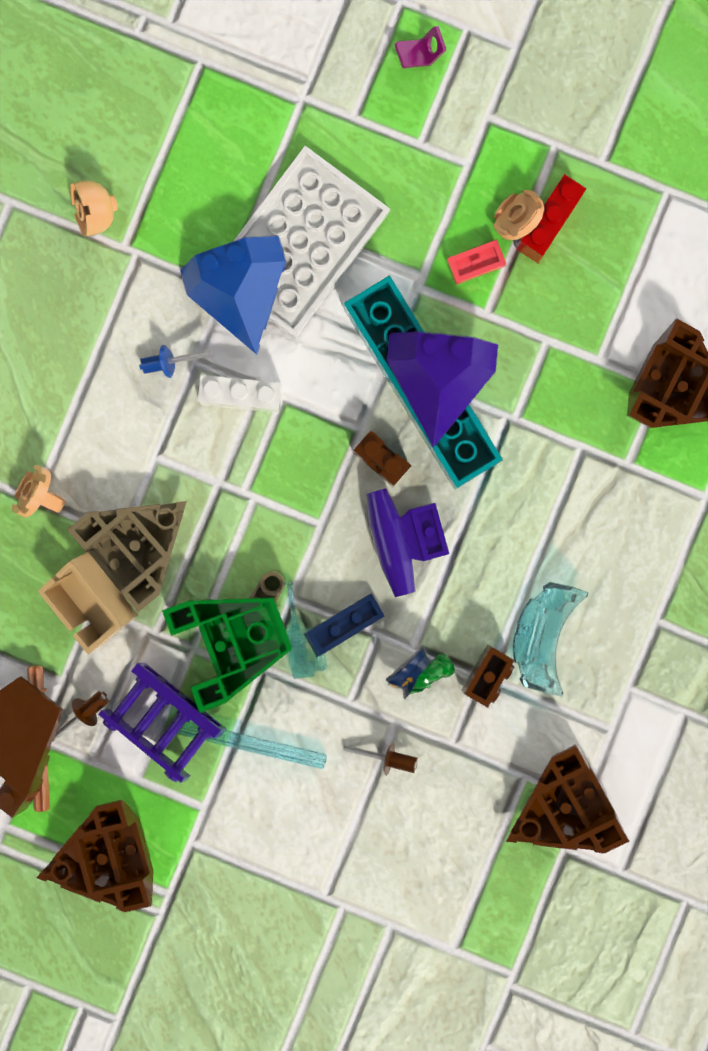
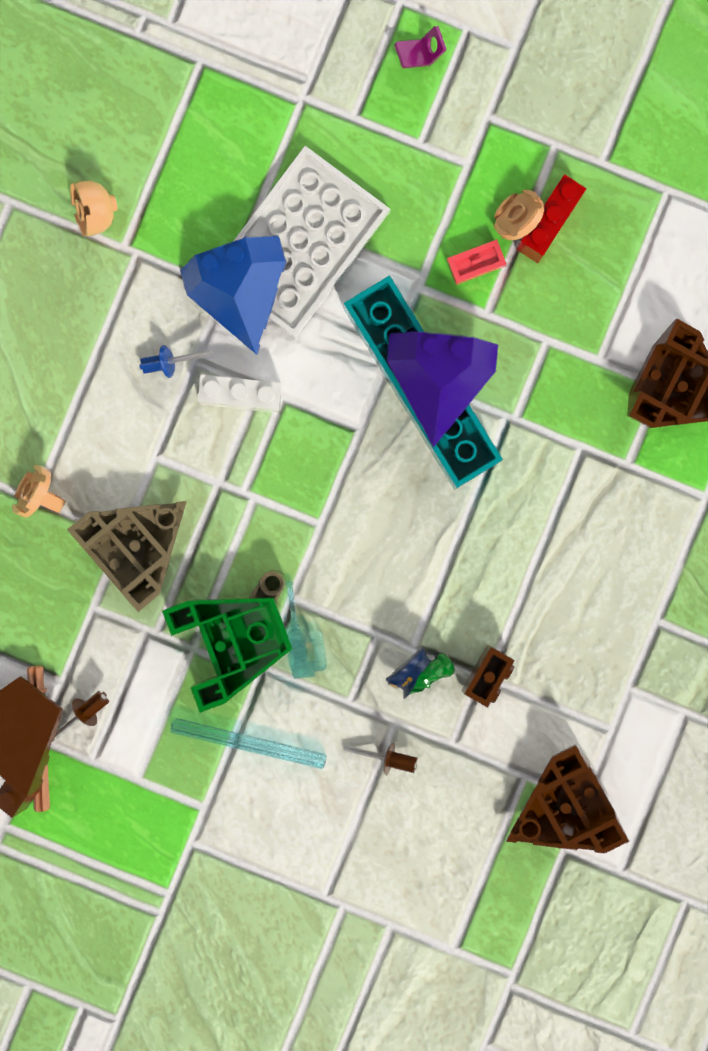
reddish brown wedge [36,799,154,913] -> none
tan piece [38,552,138,655] -> none
dark purple fence [98,663,227,783] -> none
dark blue hinge [304,593,385,657] -> none
reddish brown brick [353,430,412,487] -> none
dark purple plate [366,488,450,597] -> none
clear light blue windscreen [513,582,589,697] -> none

